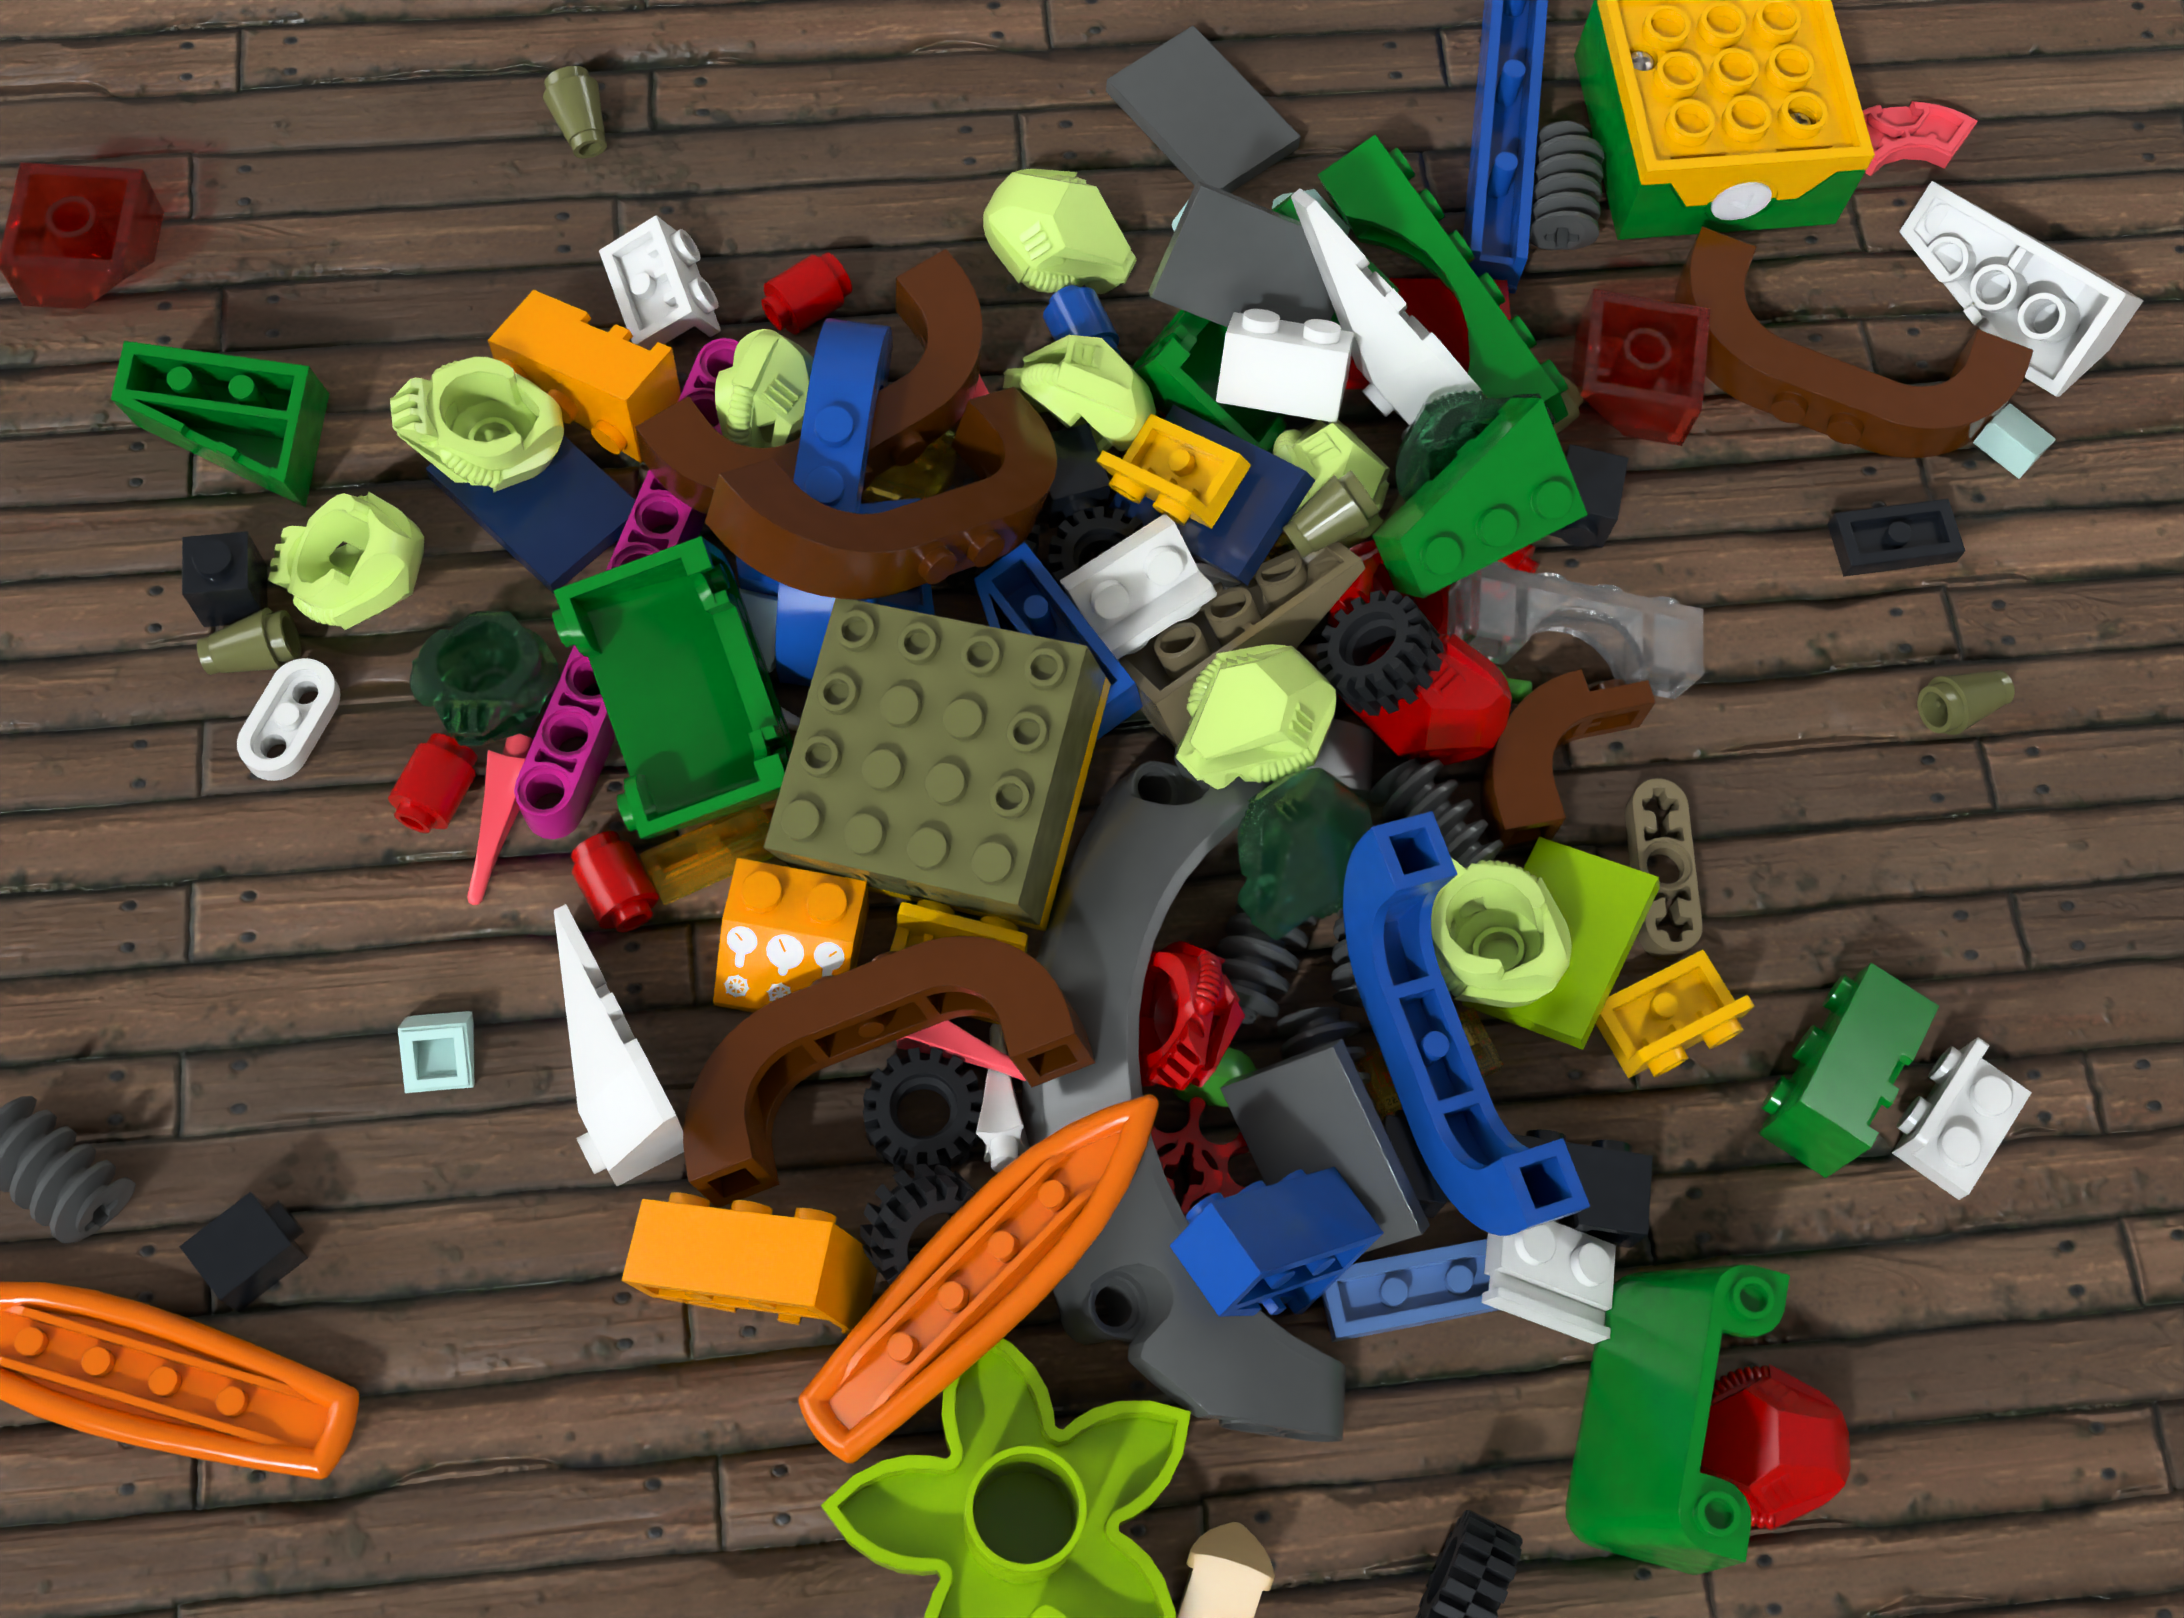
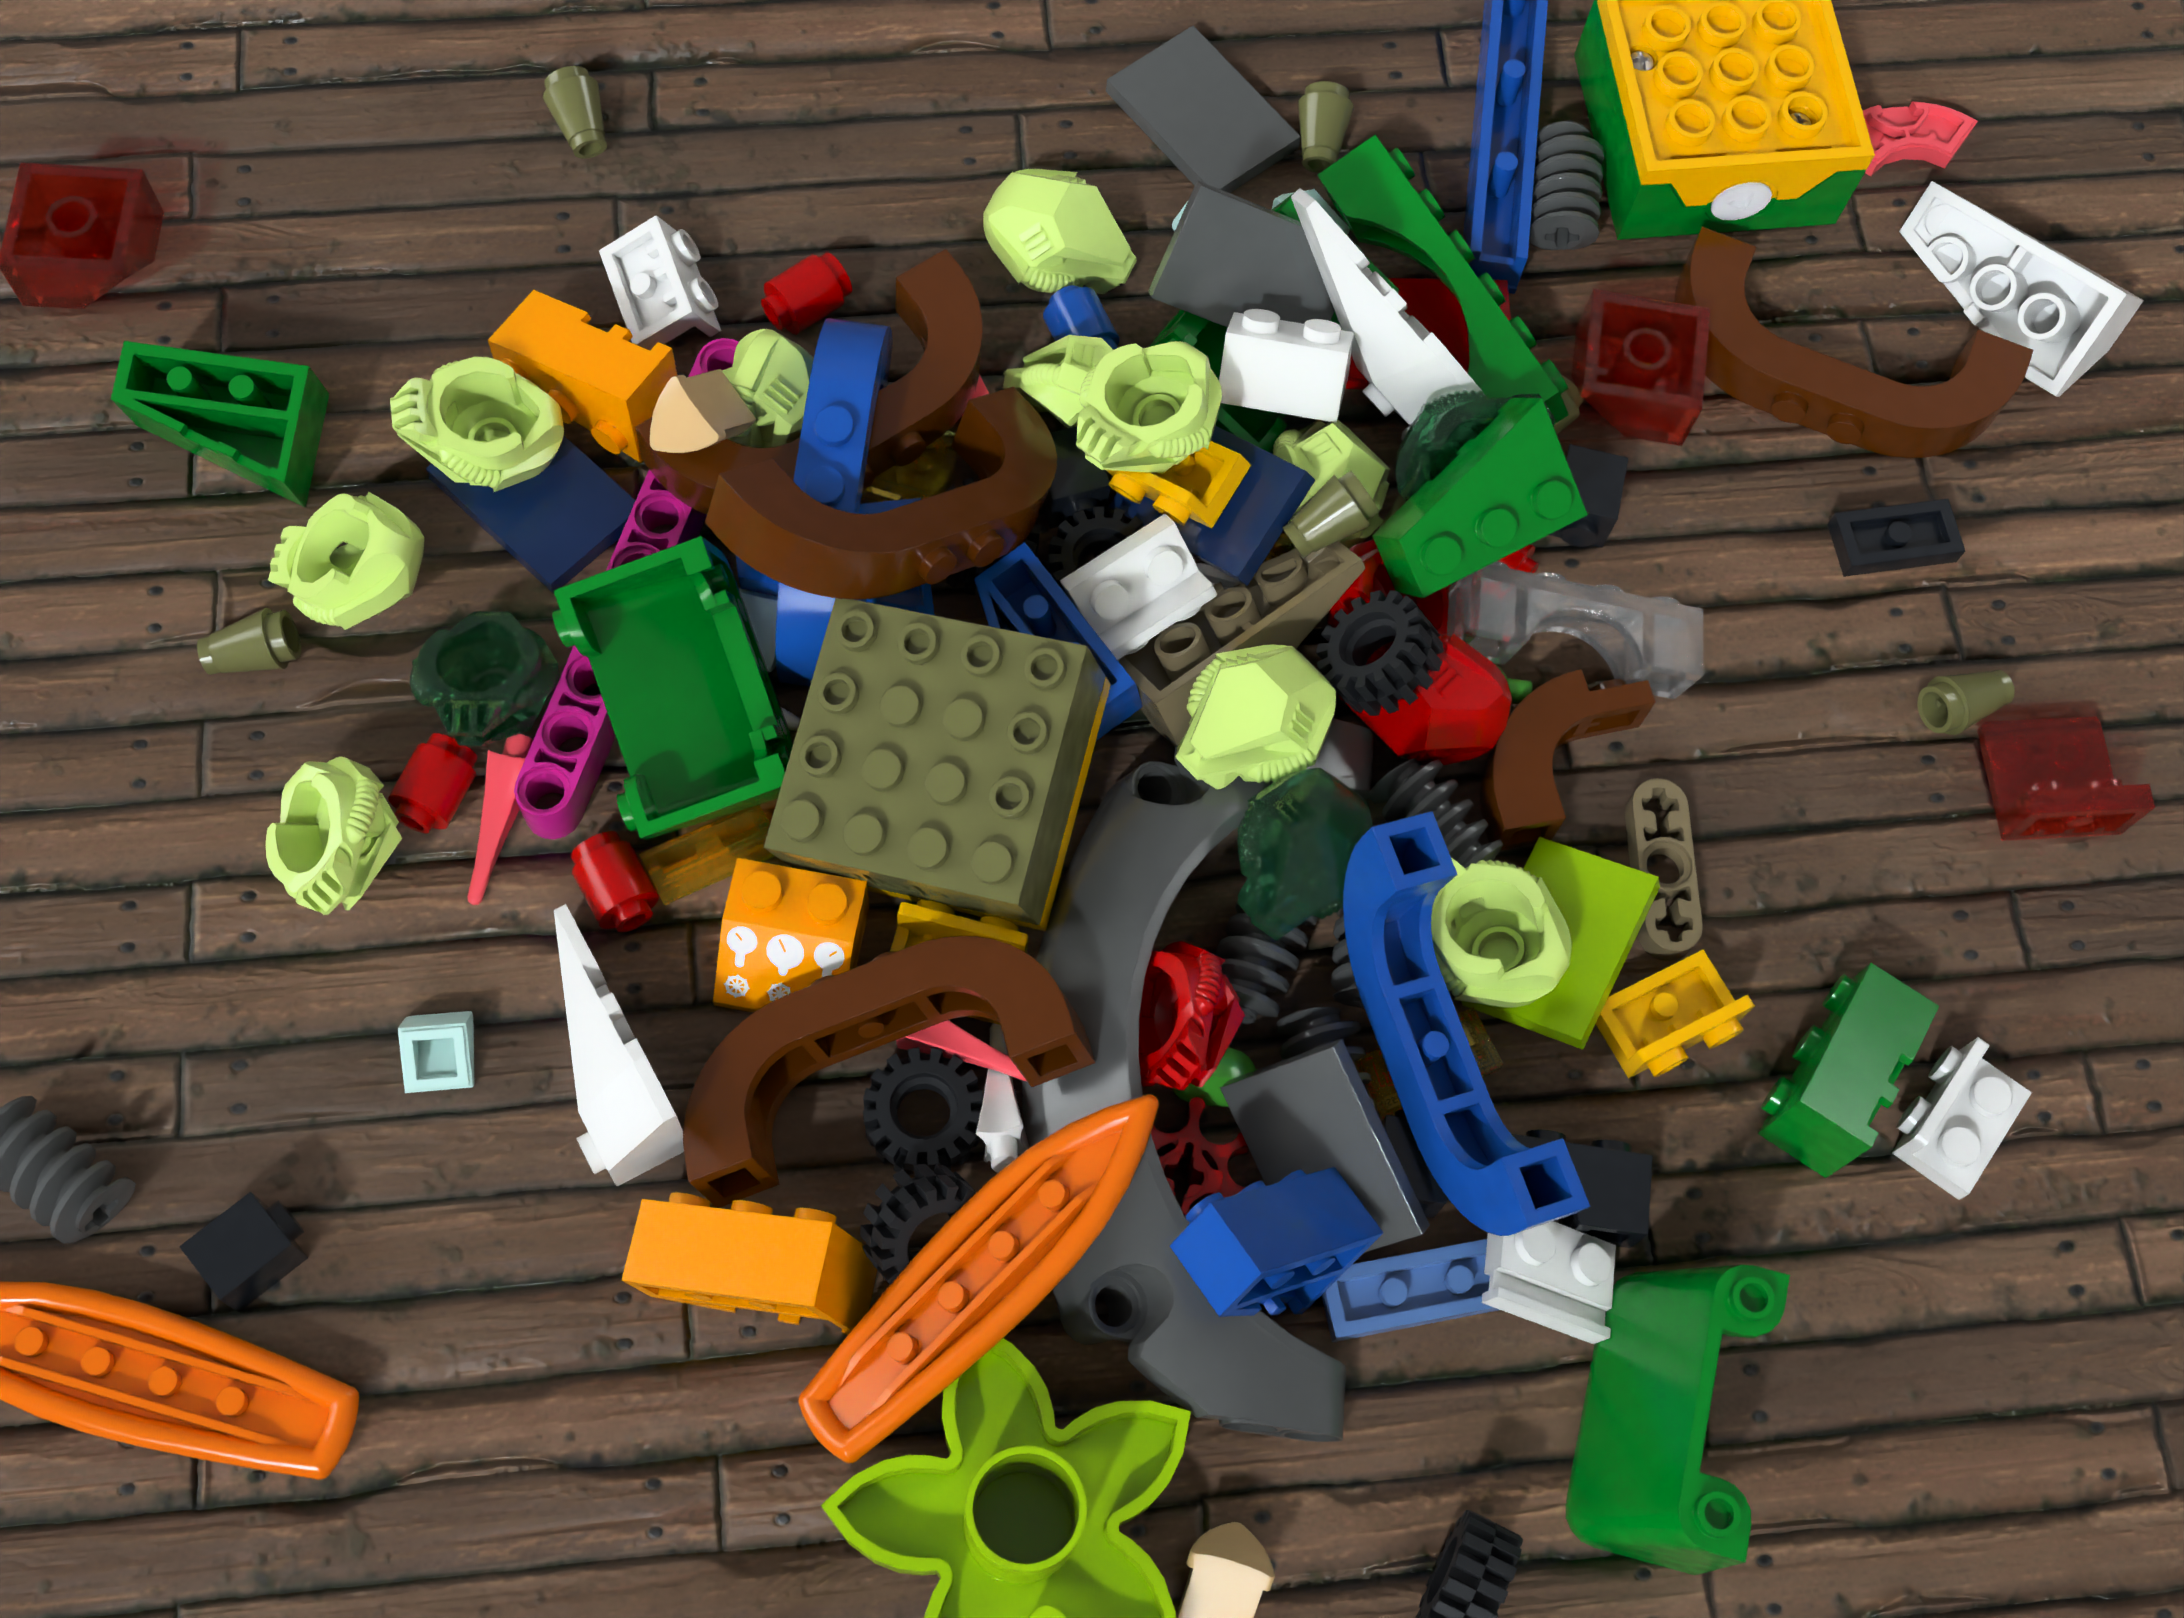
black brick [182,531,268,627] -> none
white plate [237,658,341,781] -> none
red helmet [1700,1364,1851,1530] -> none
light aqua slope [1973,403,2056,479] -> none
none -> yellowish green helmet [266,757,402,915]
none -> tan tile [650,369,757,453]
none -> yellowish green helmet [1076,341,1222,474]
none -> olive cone [1298,81,1354,173]
none -> clear red bracket [1977,717,2155,841]

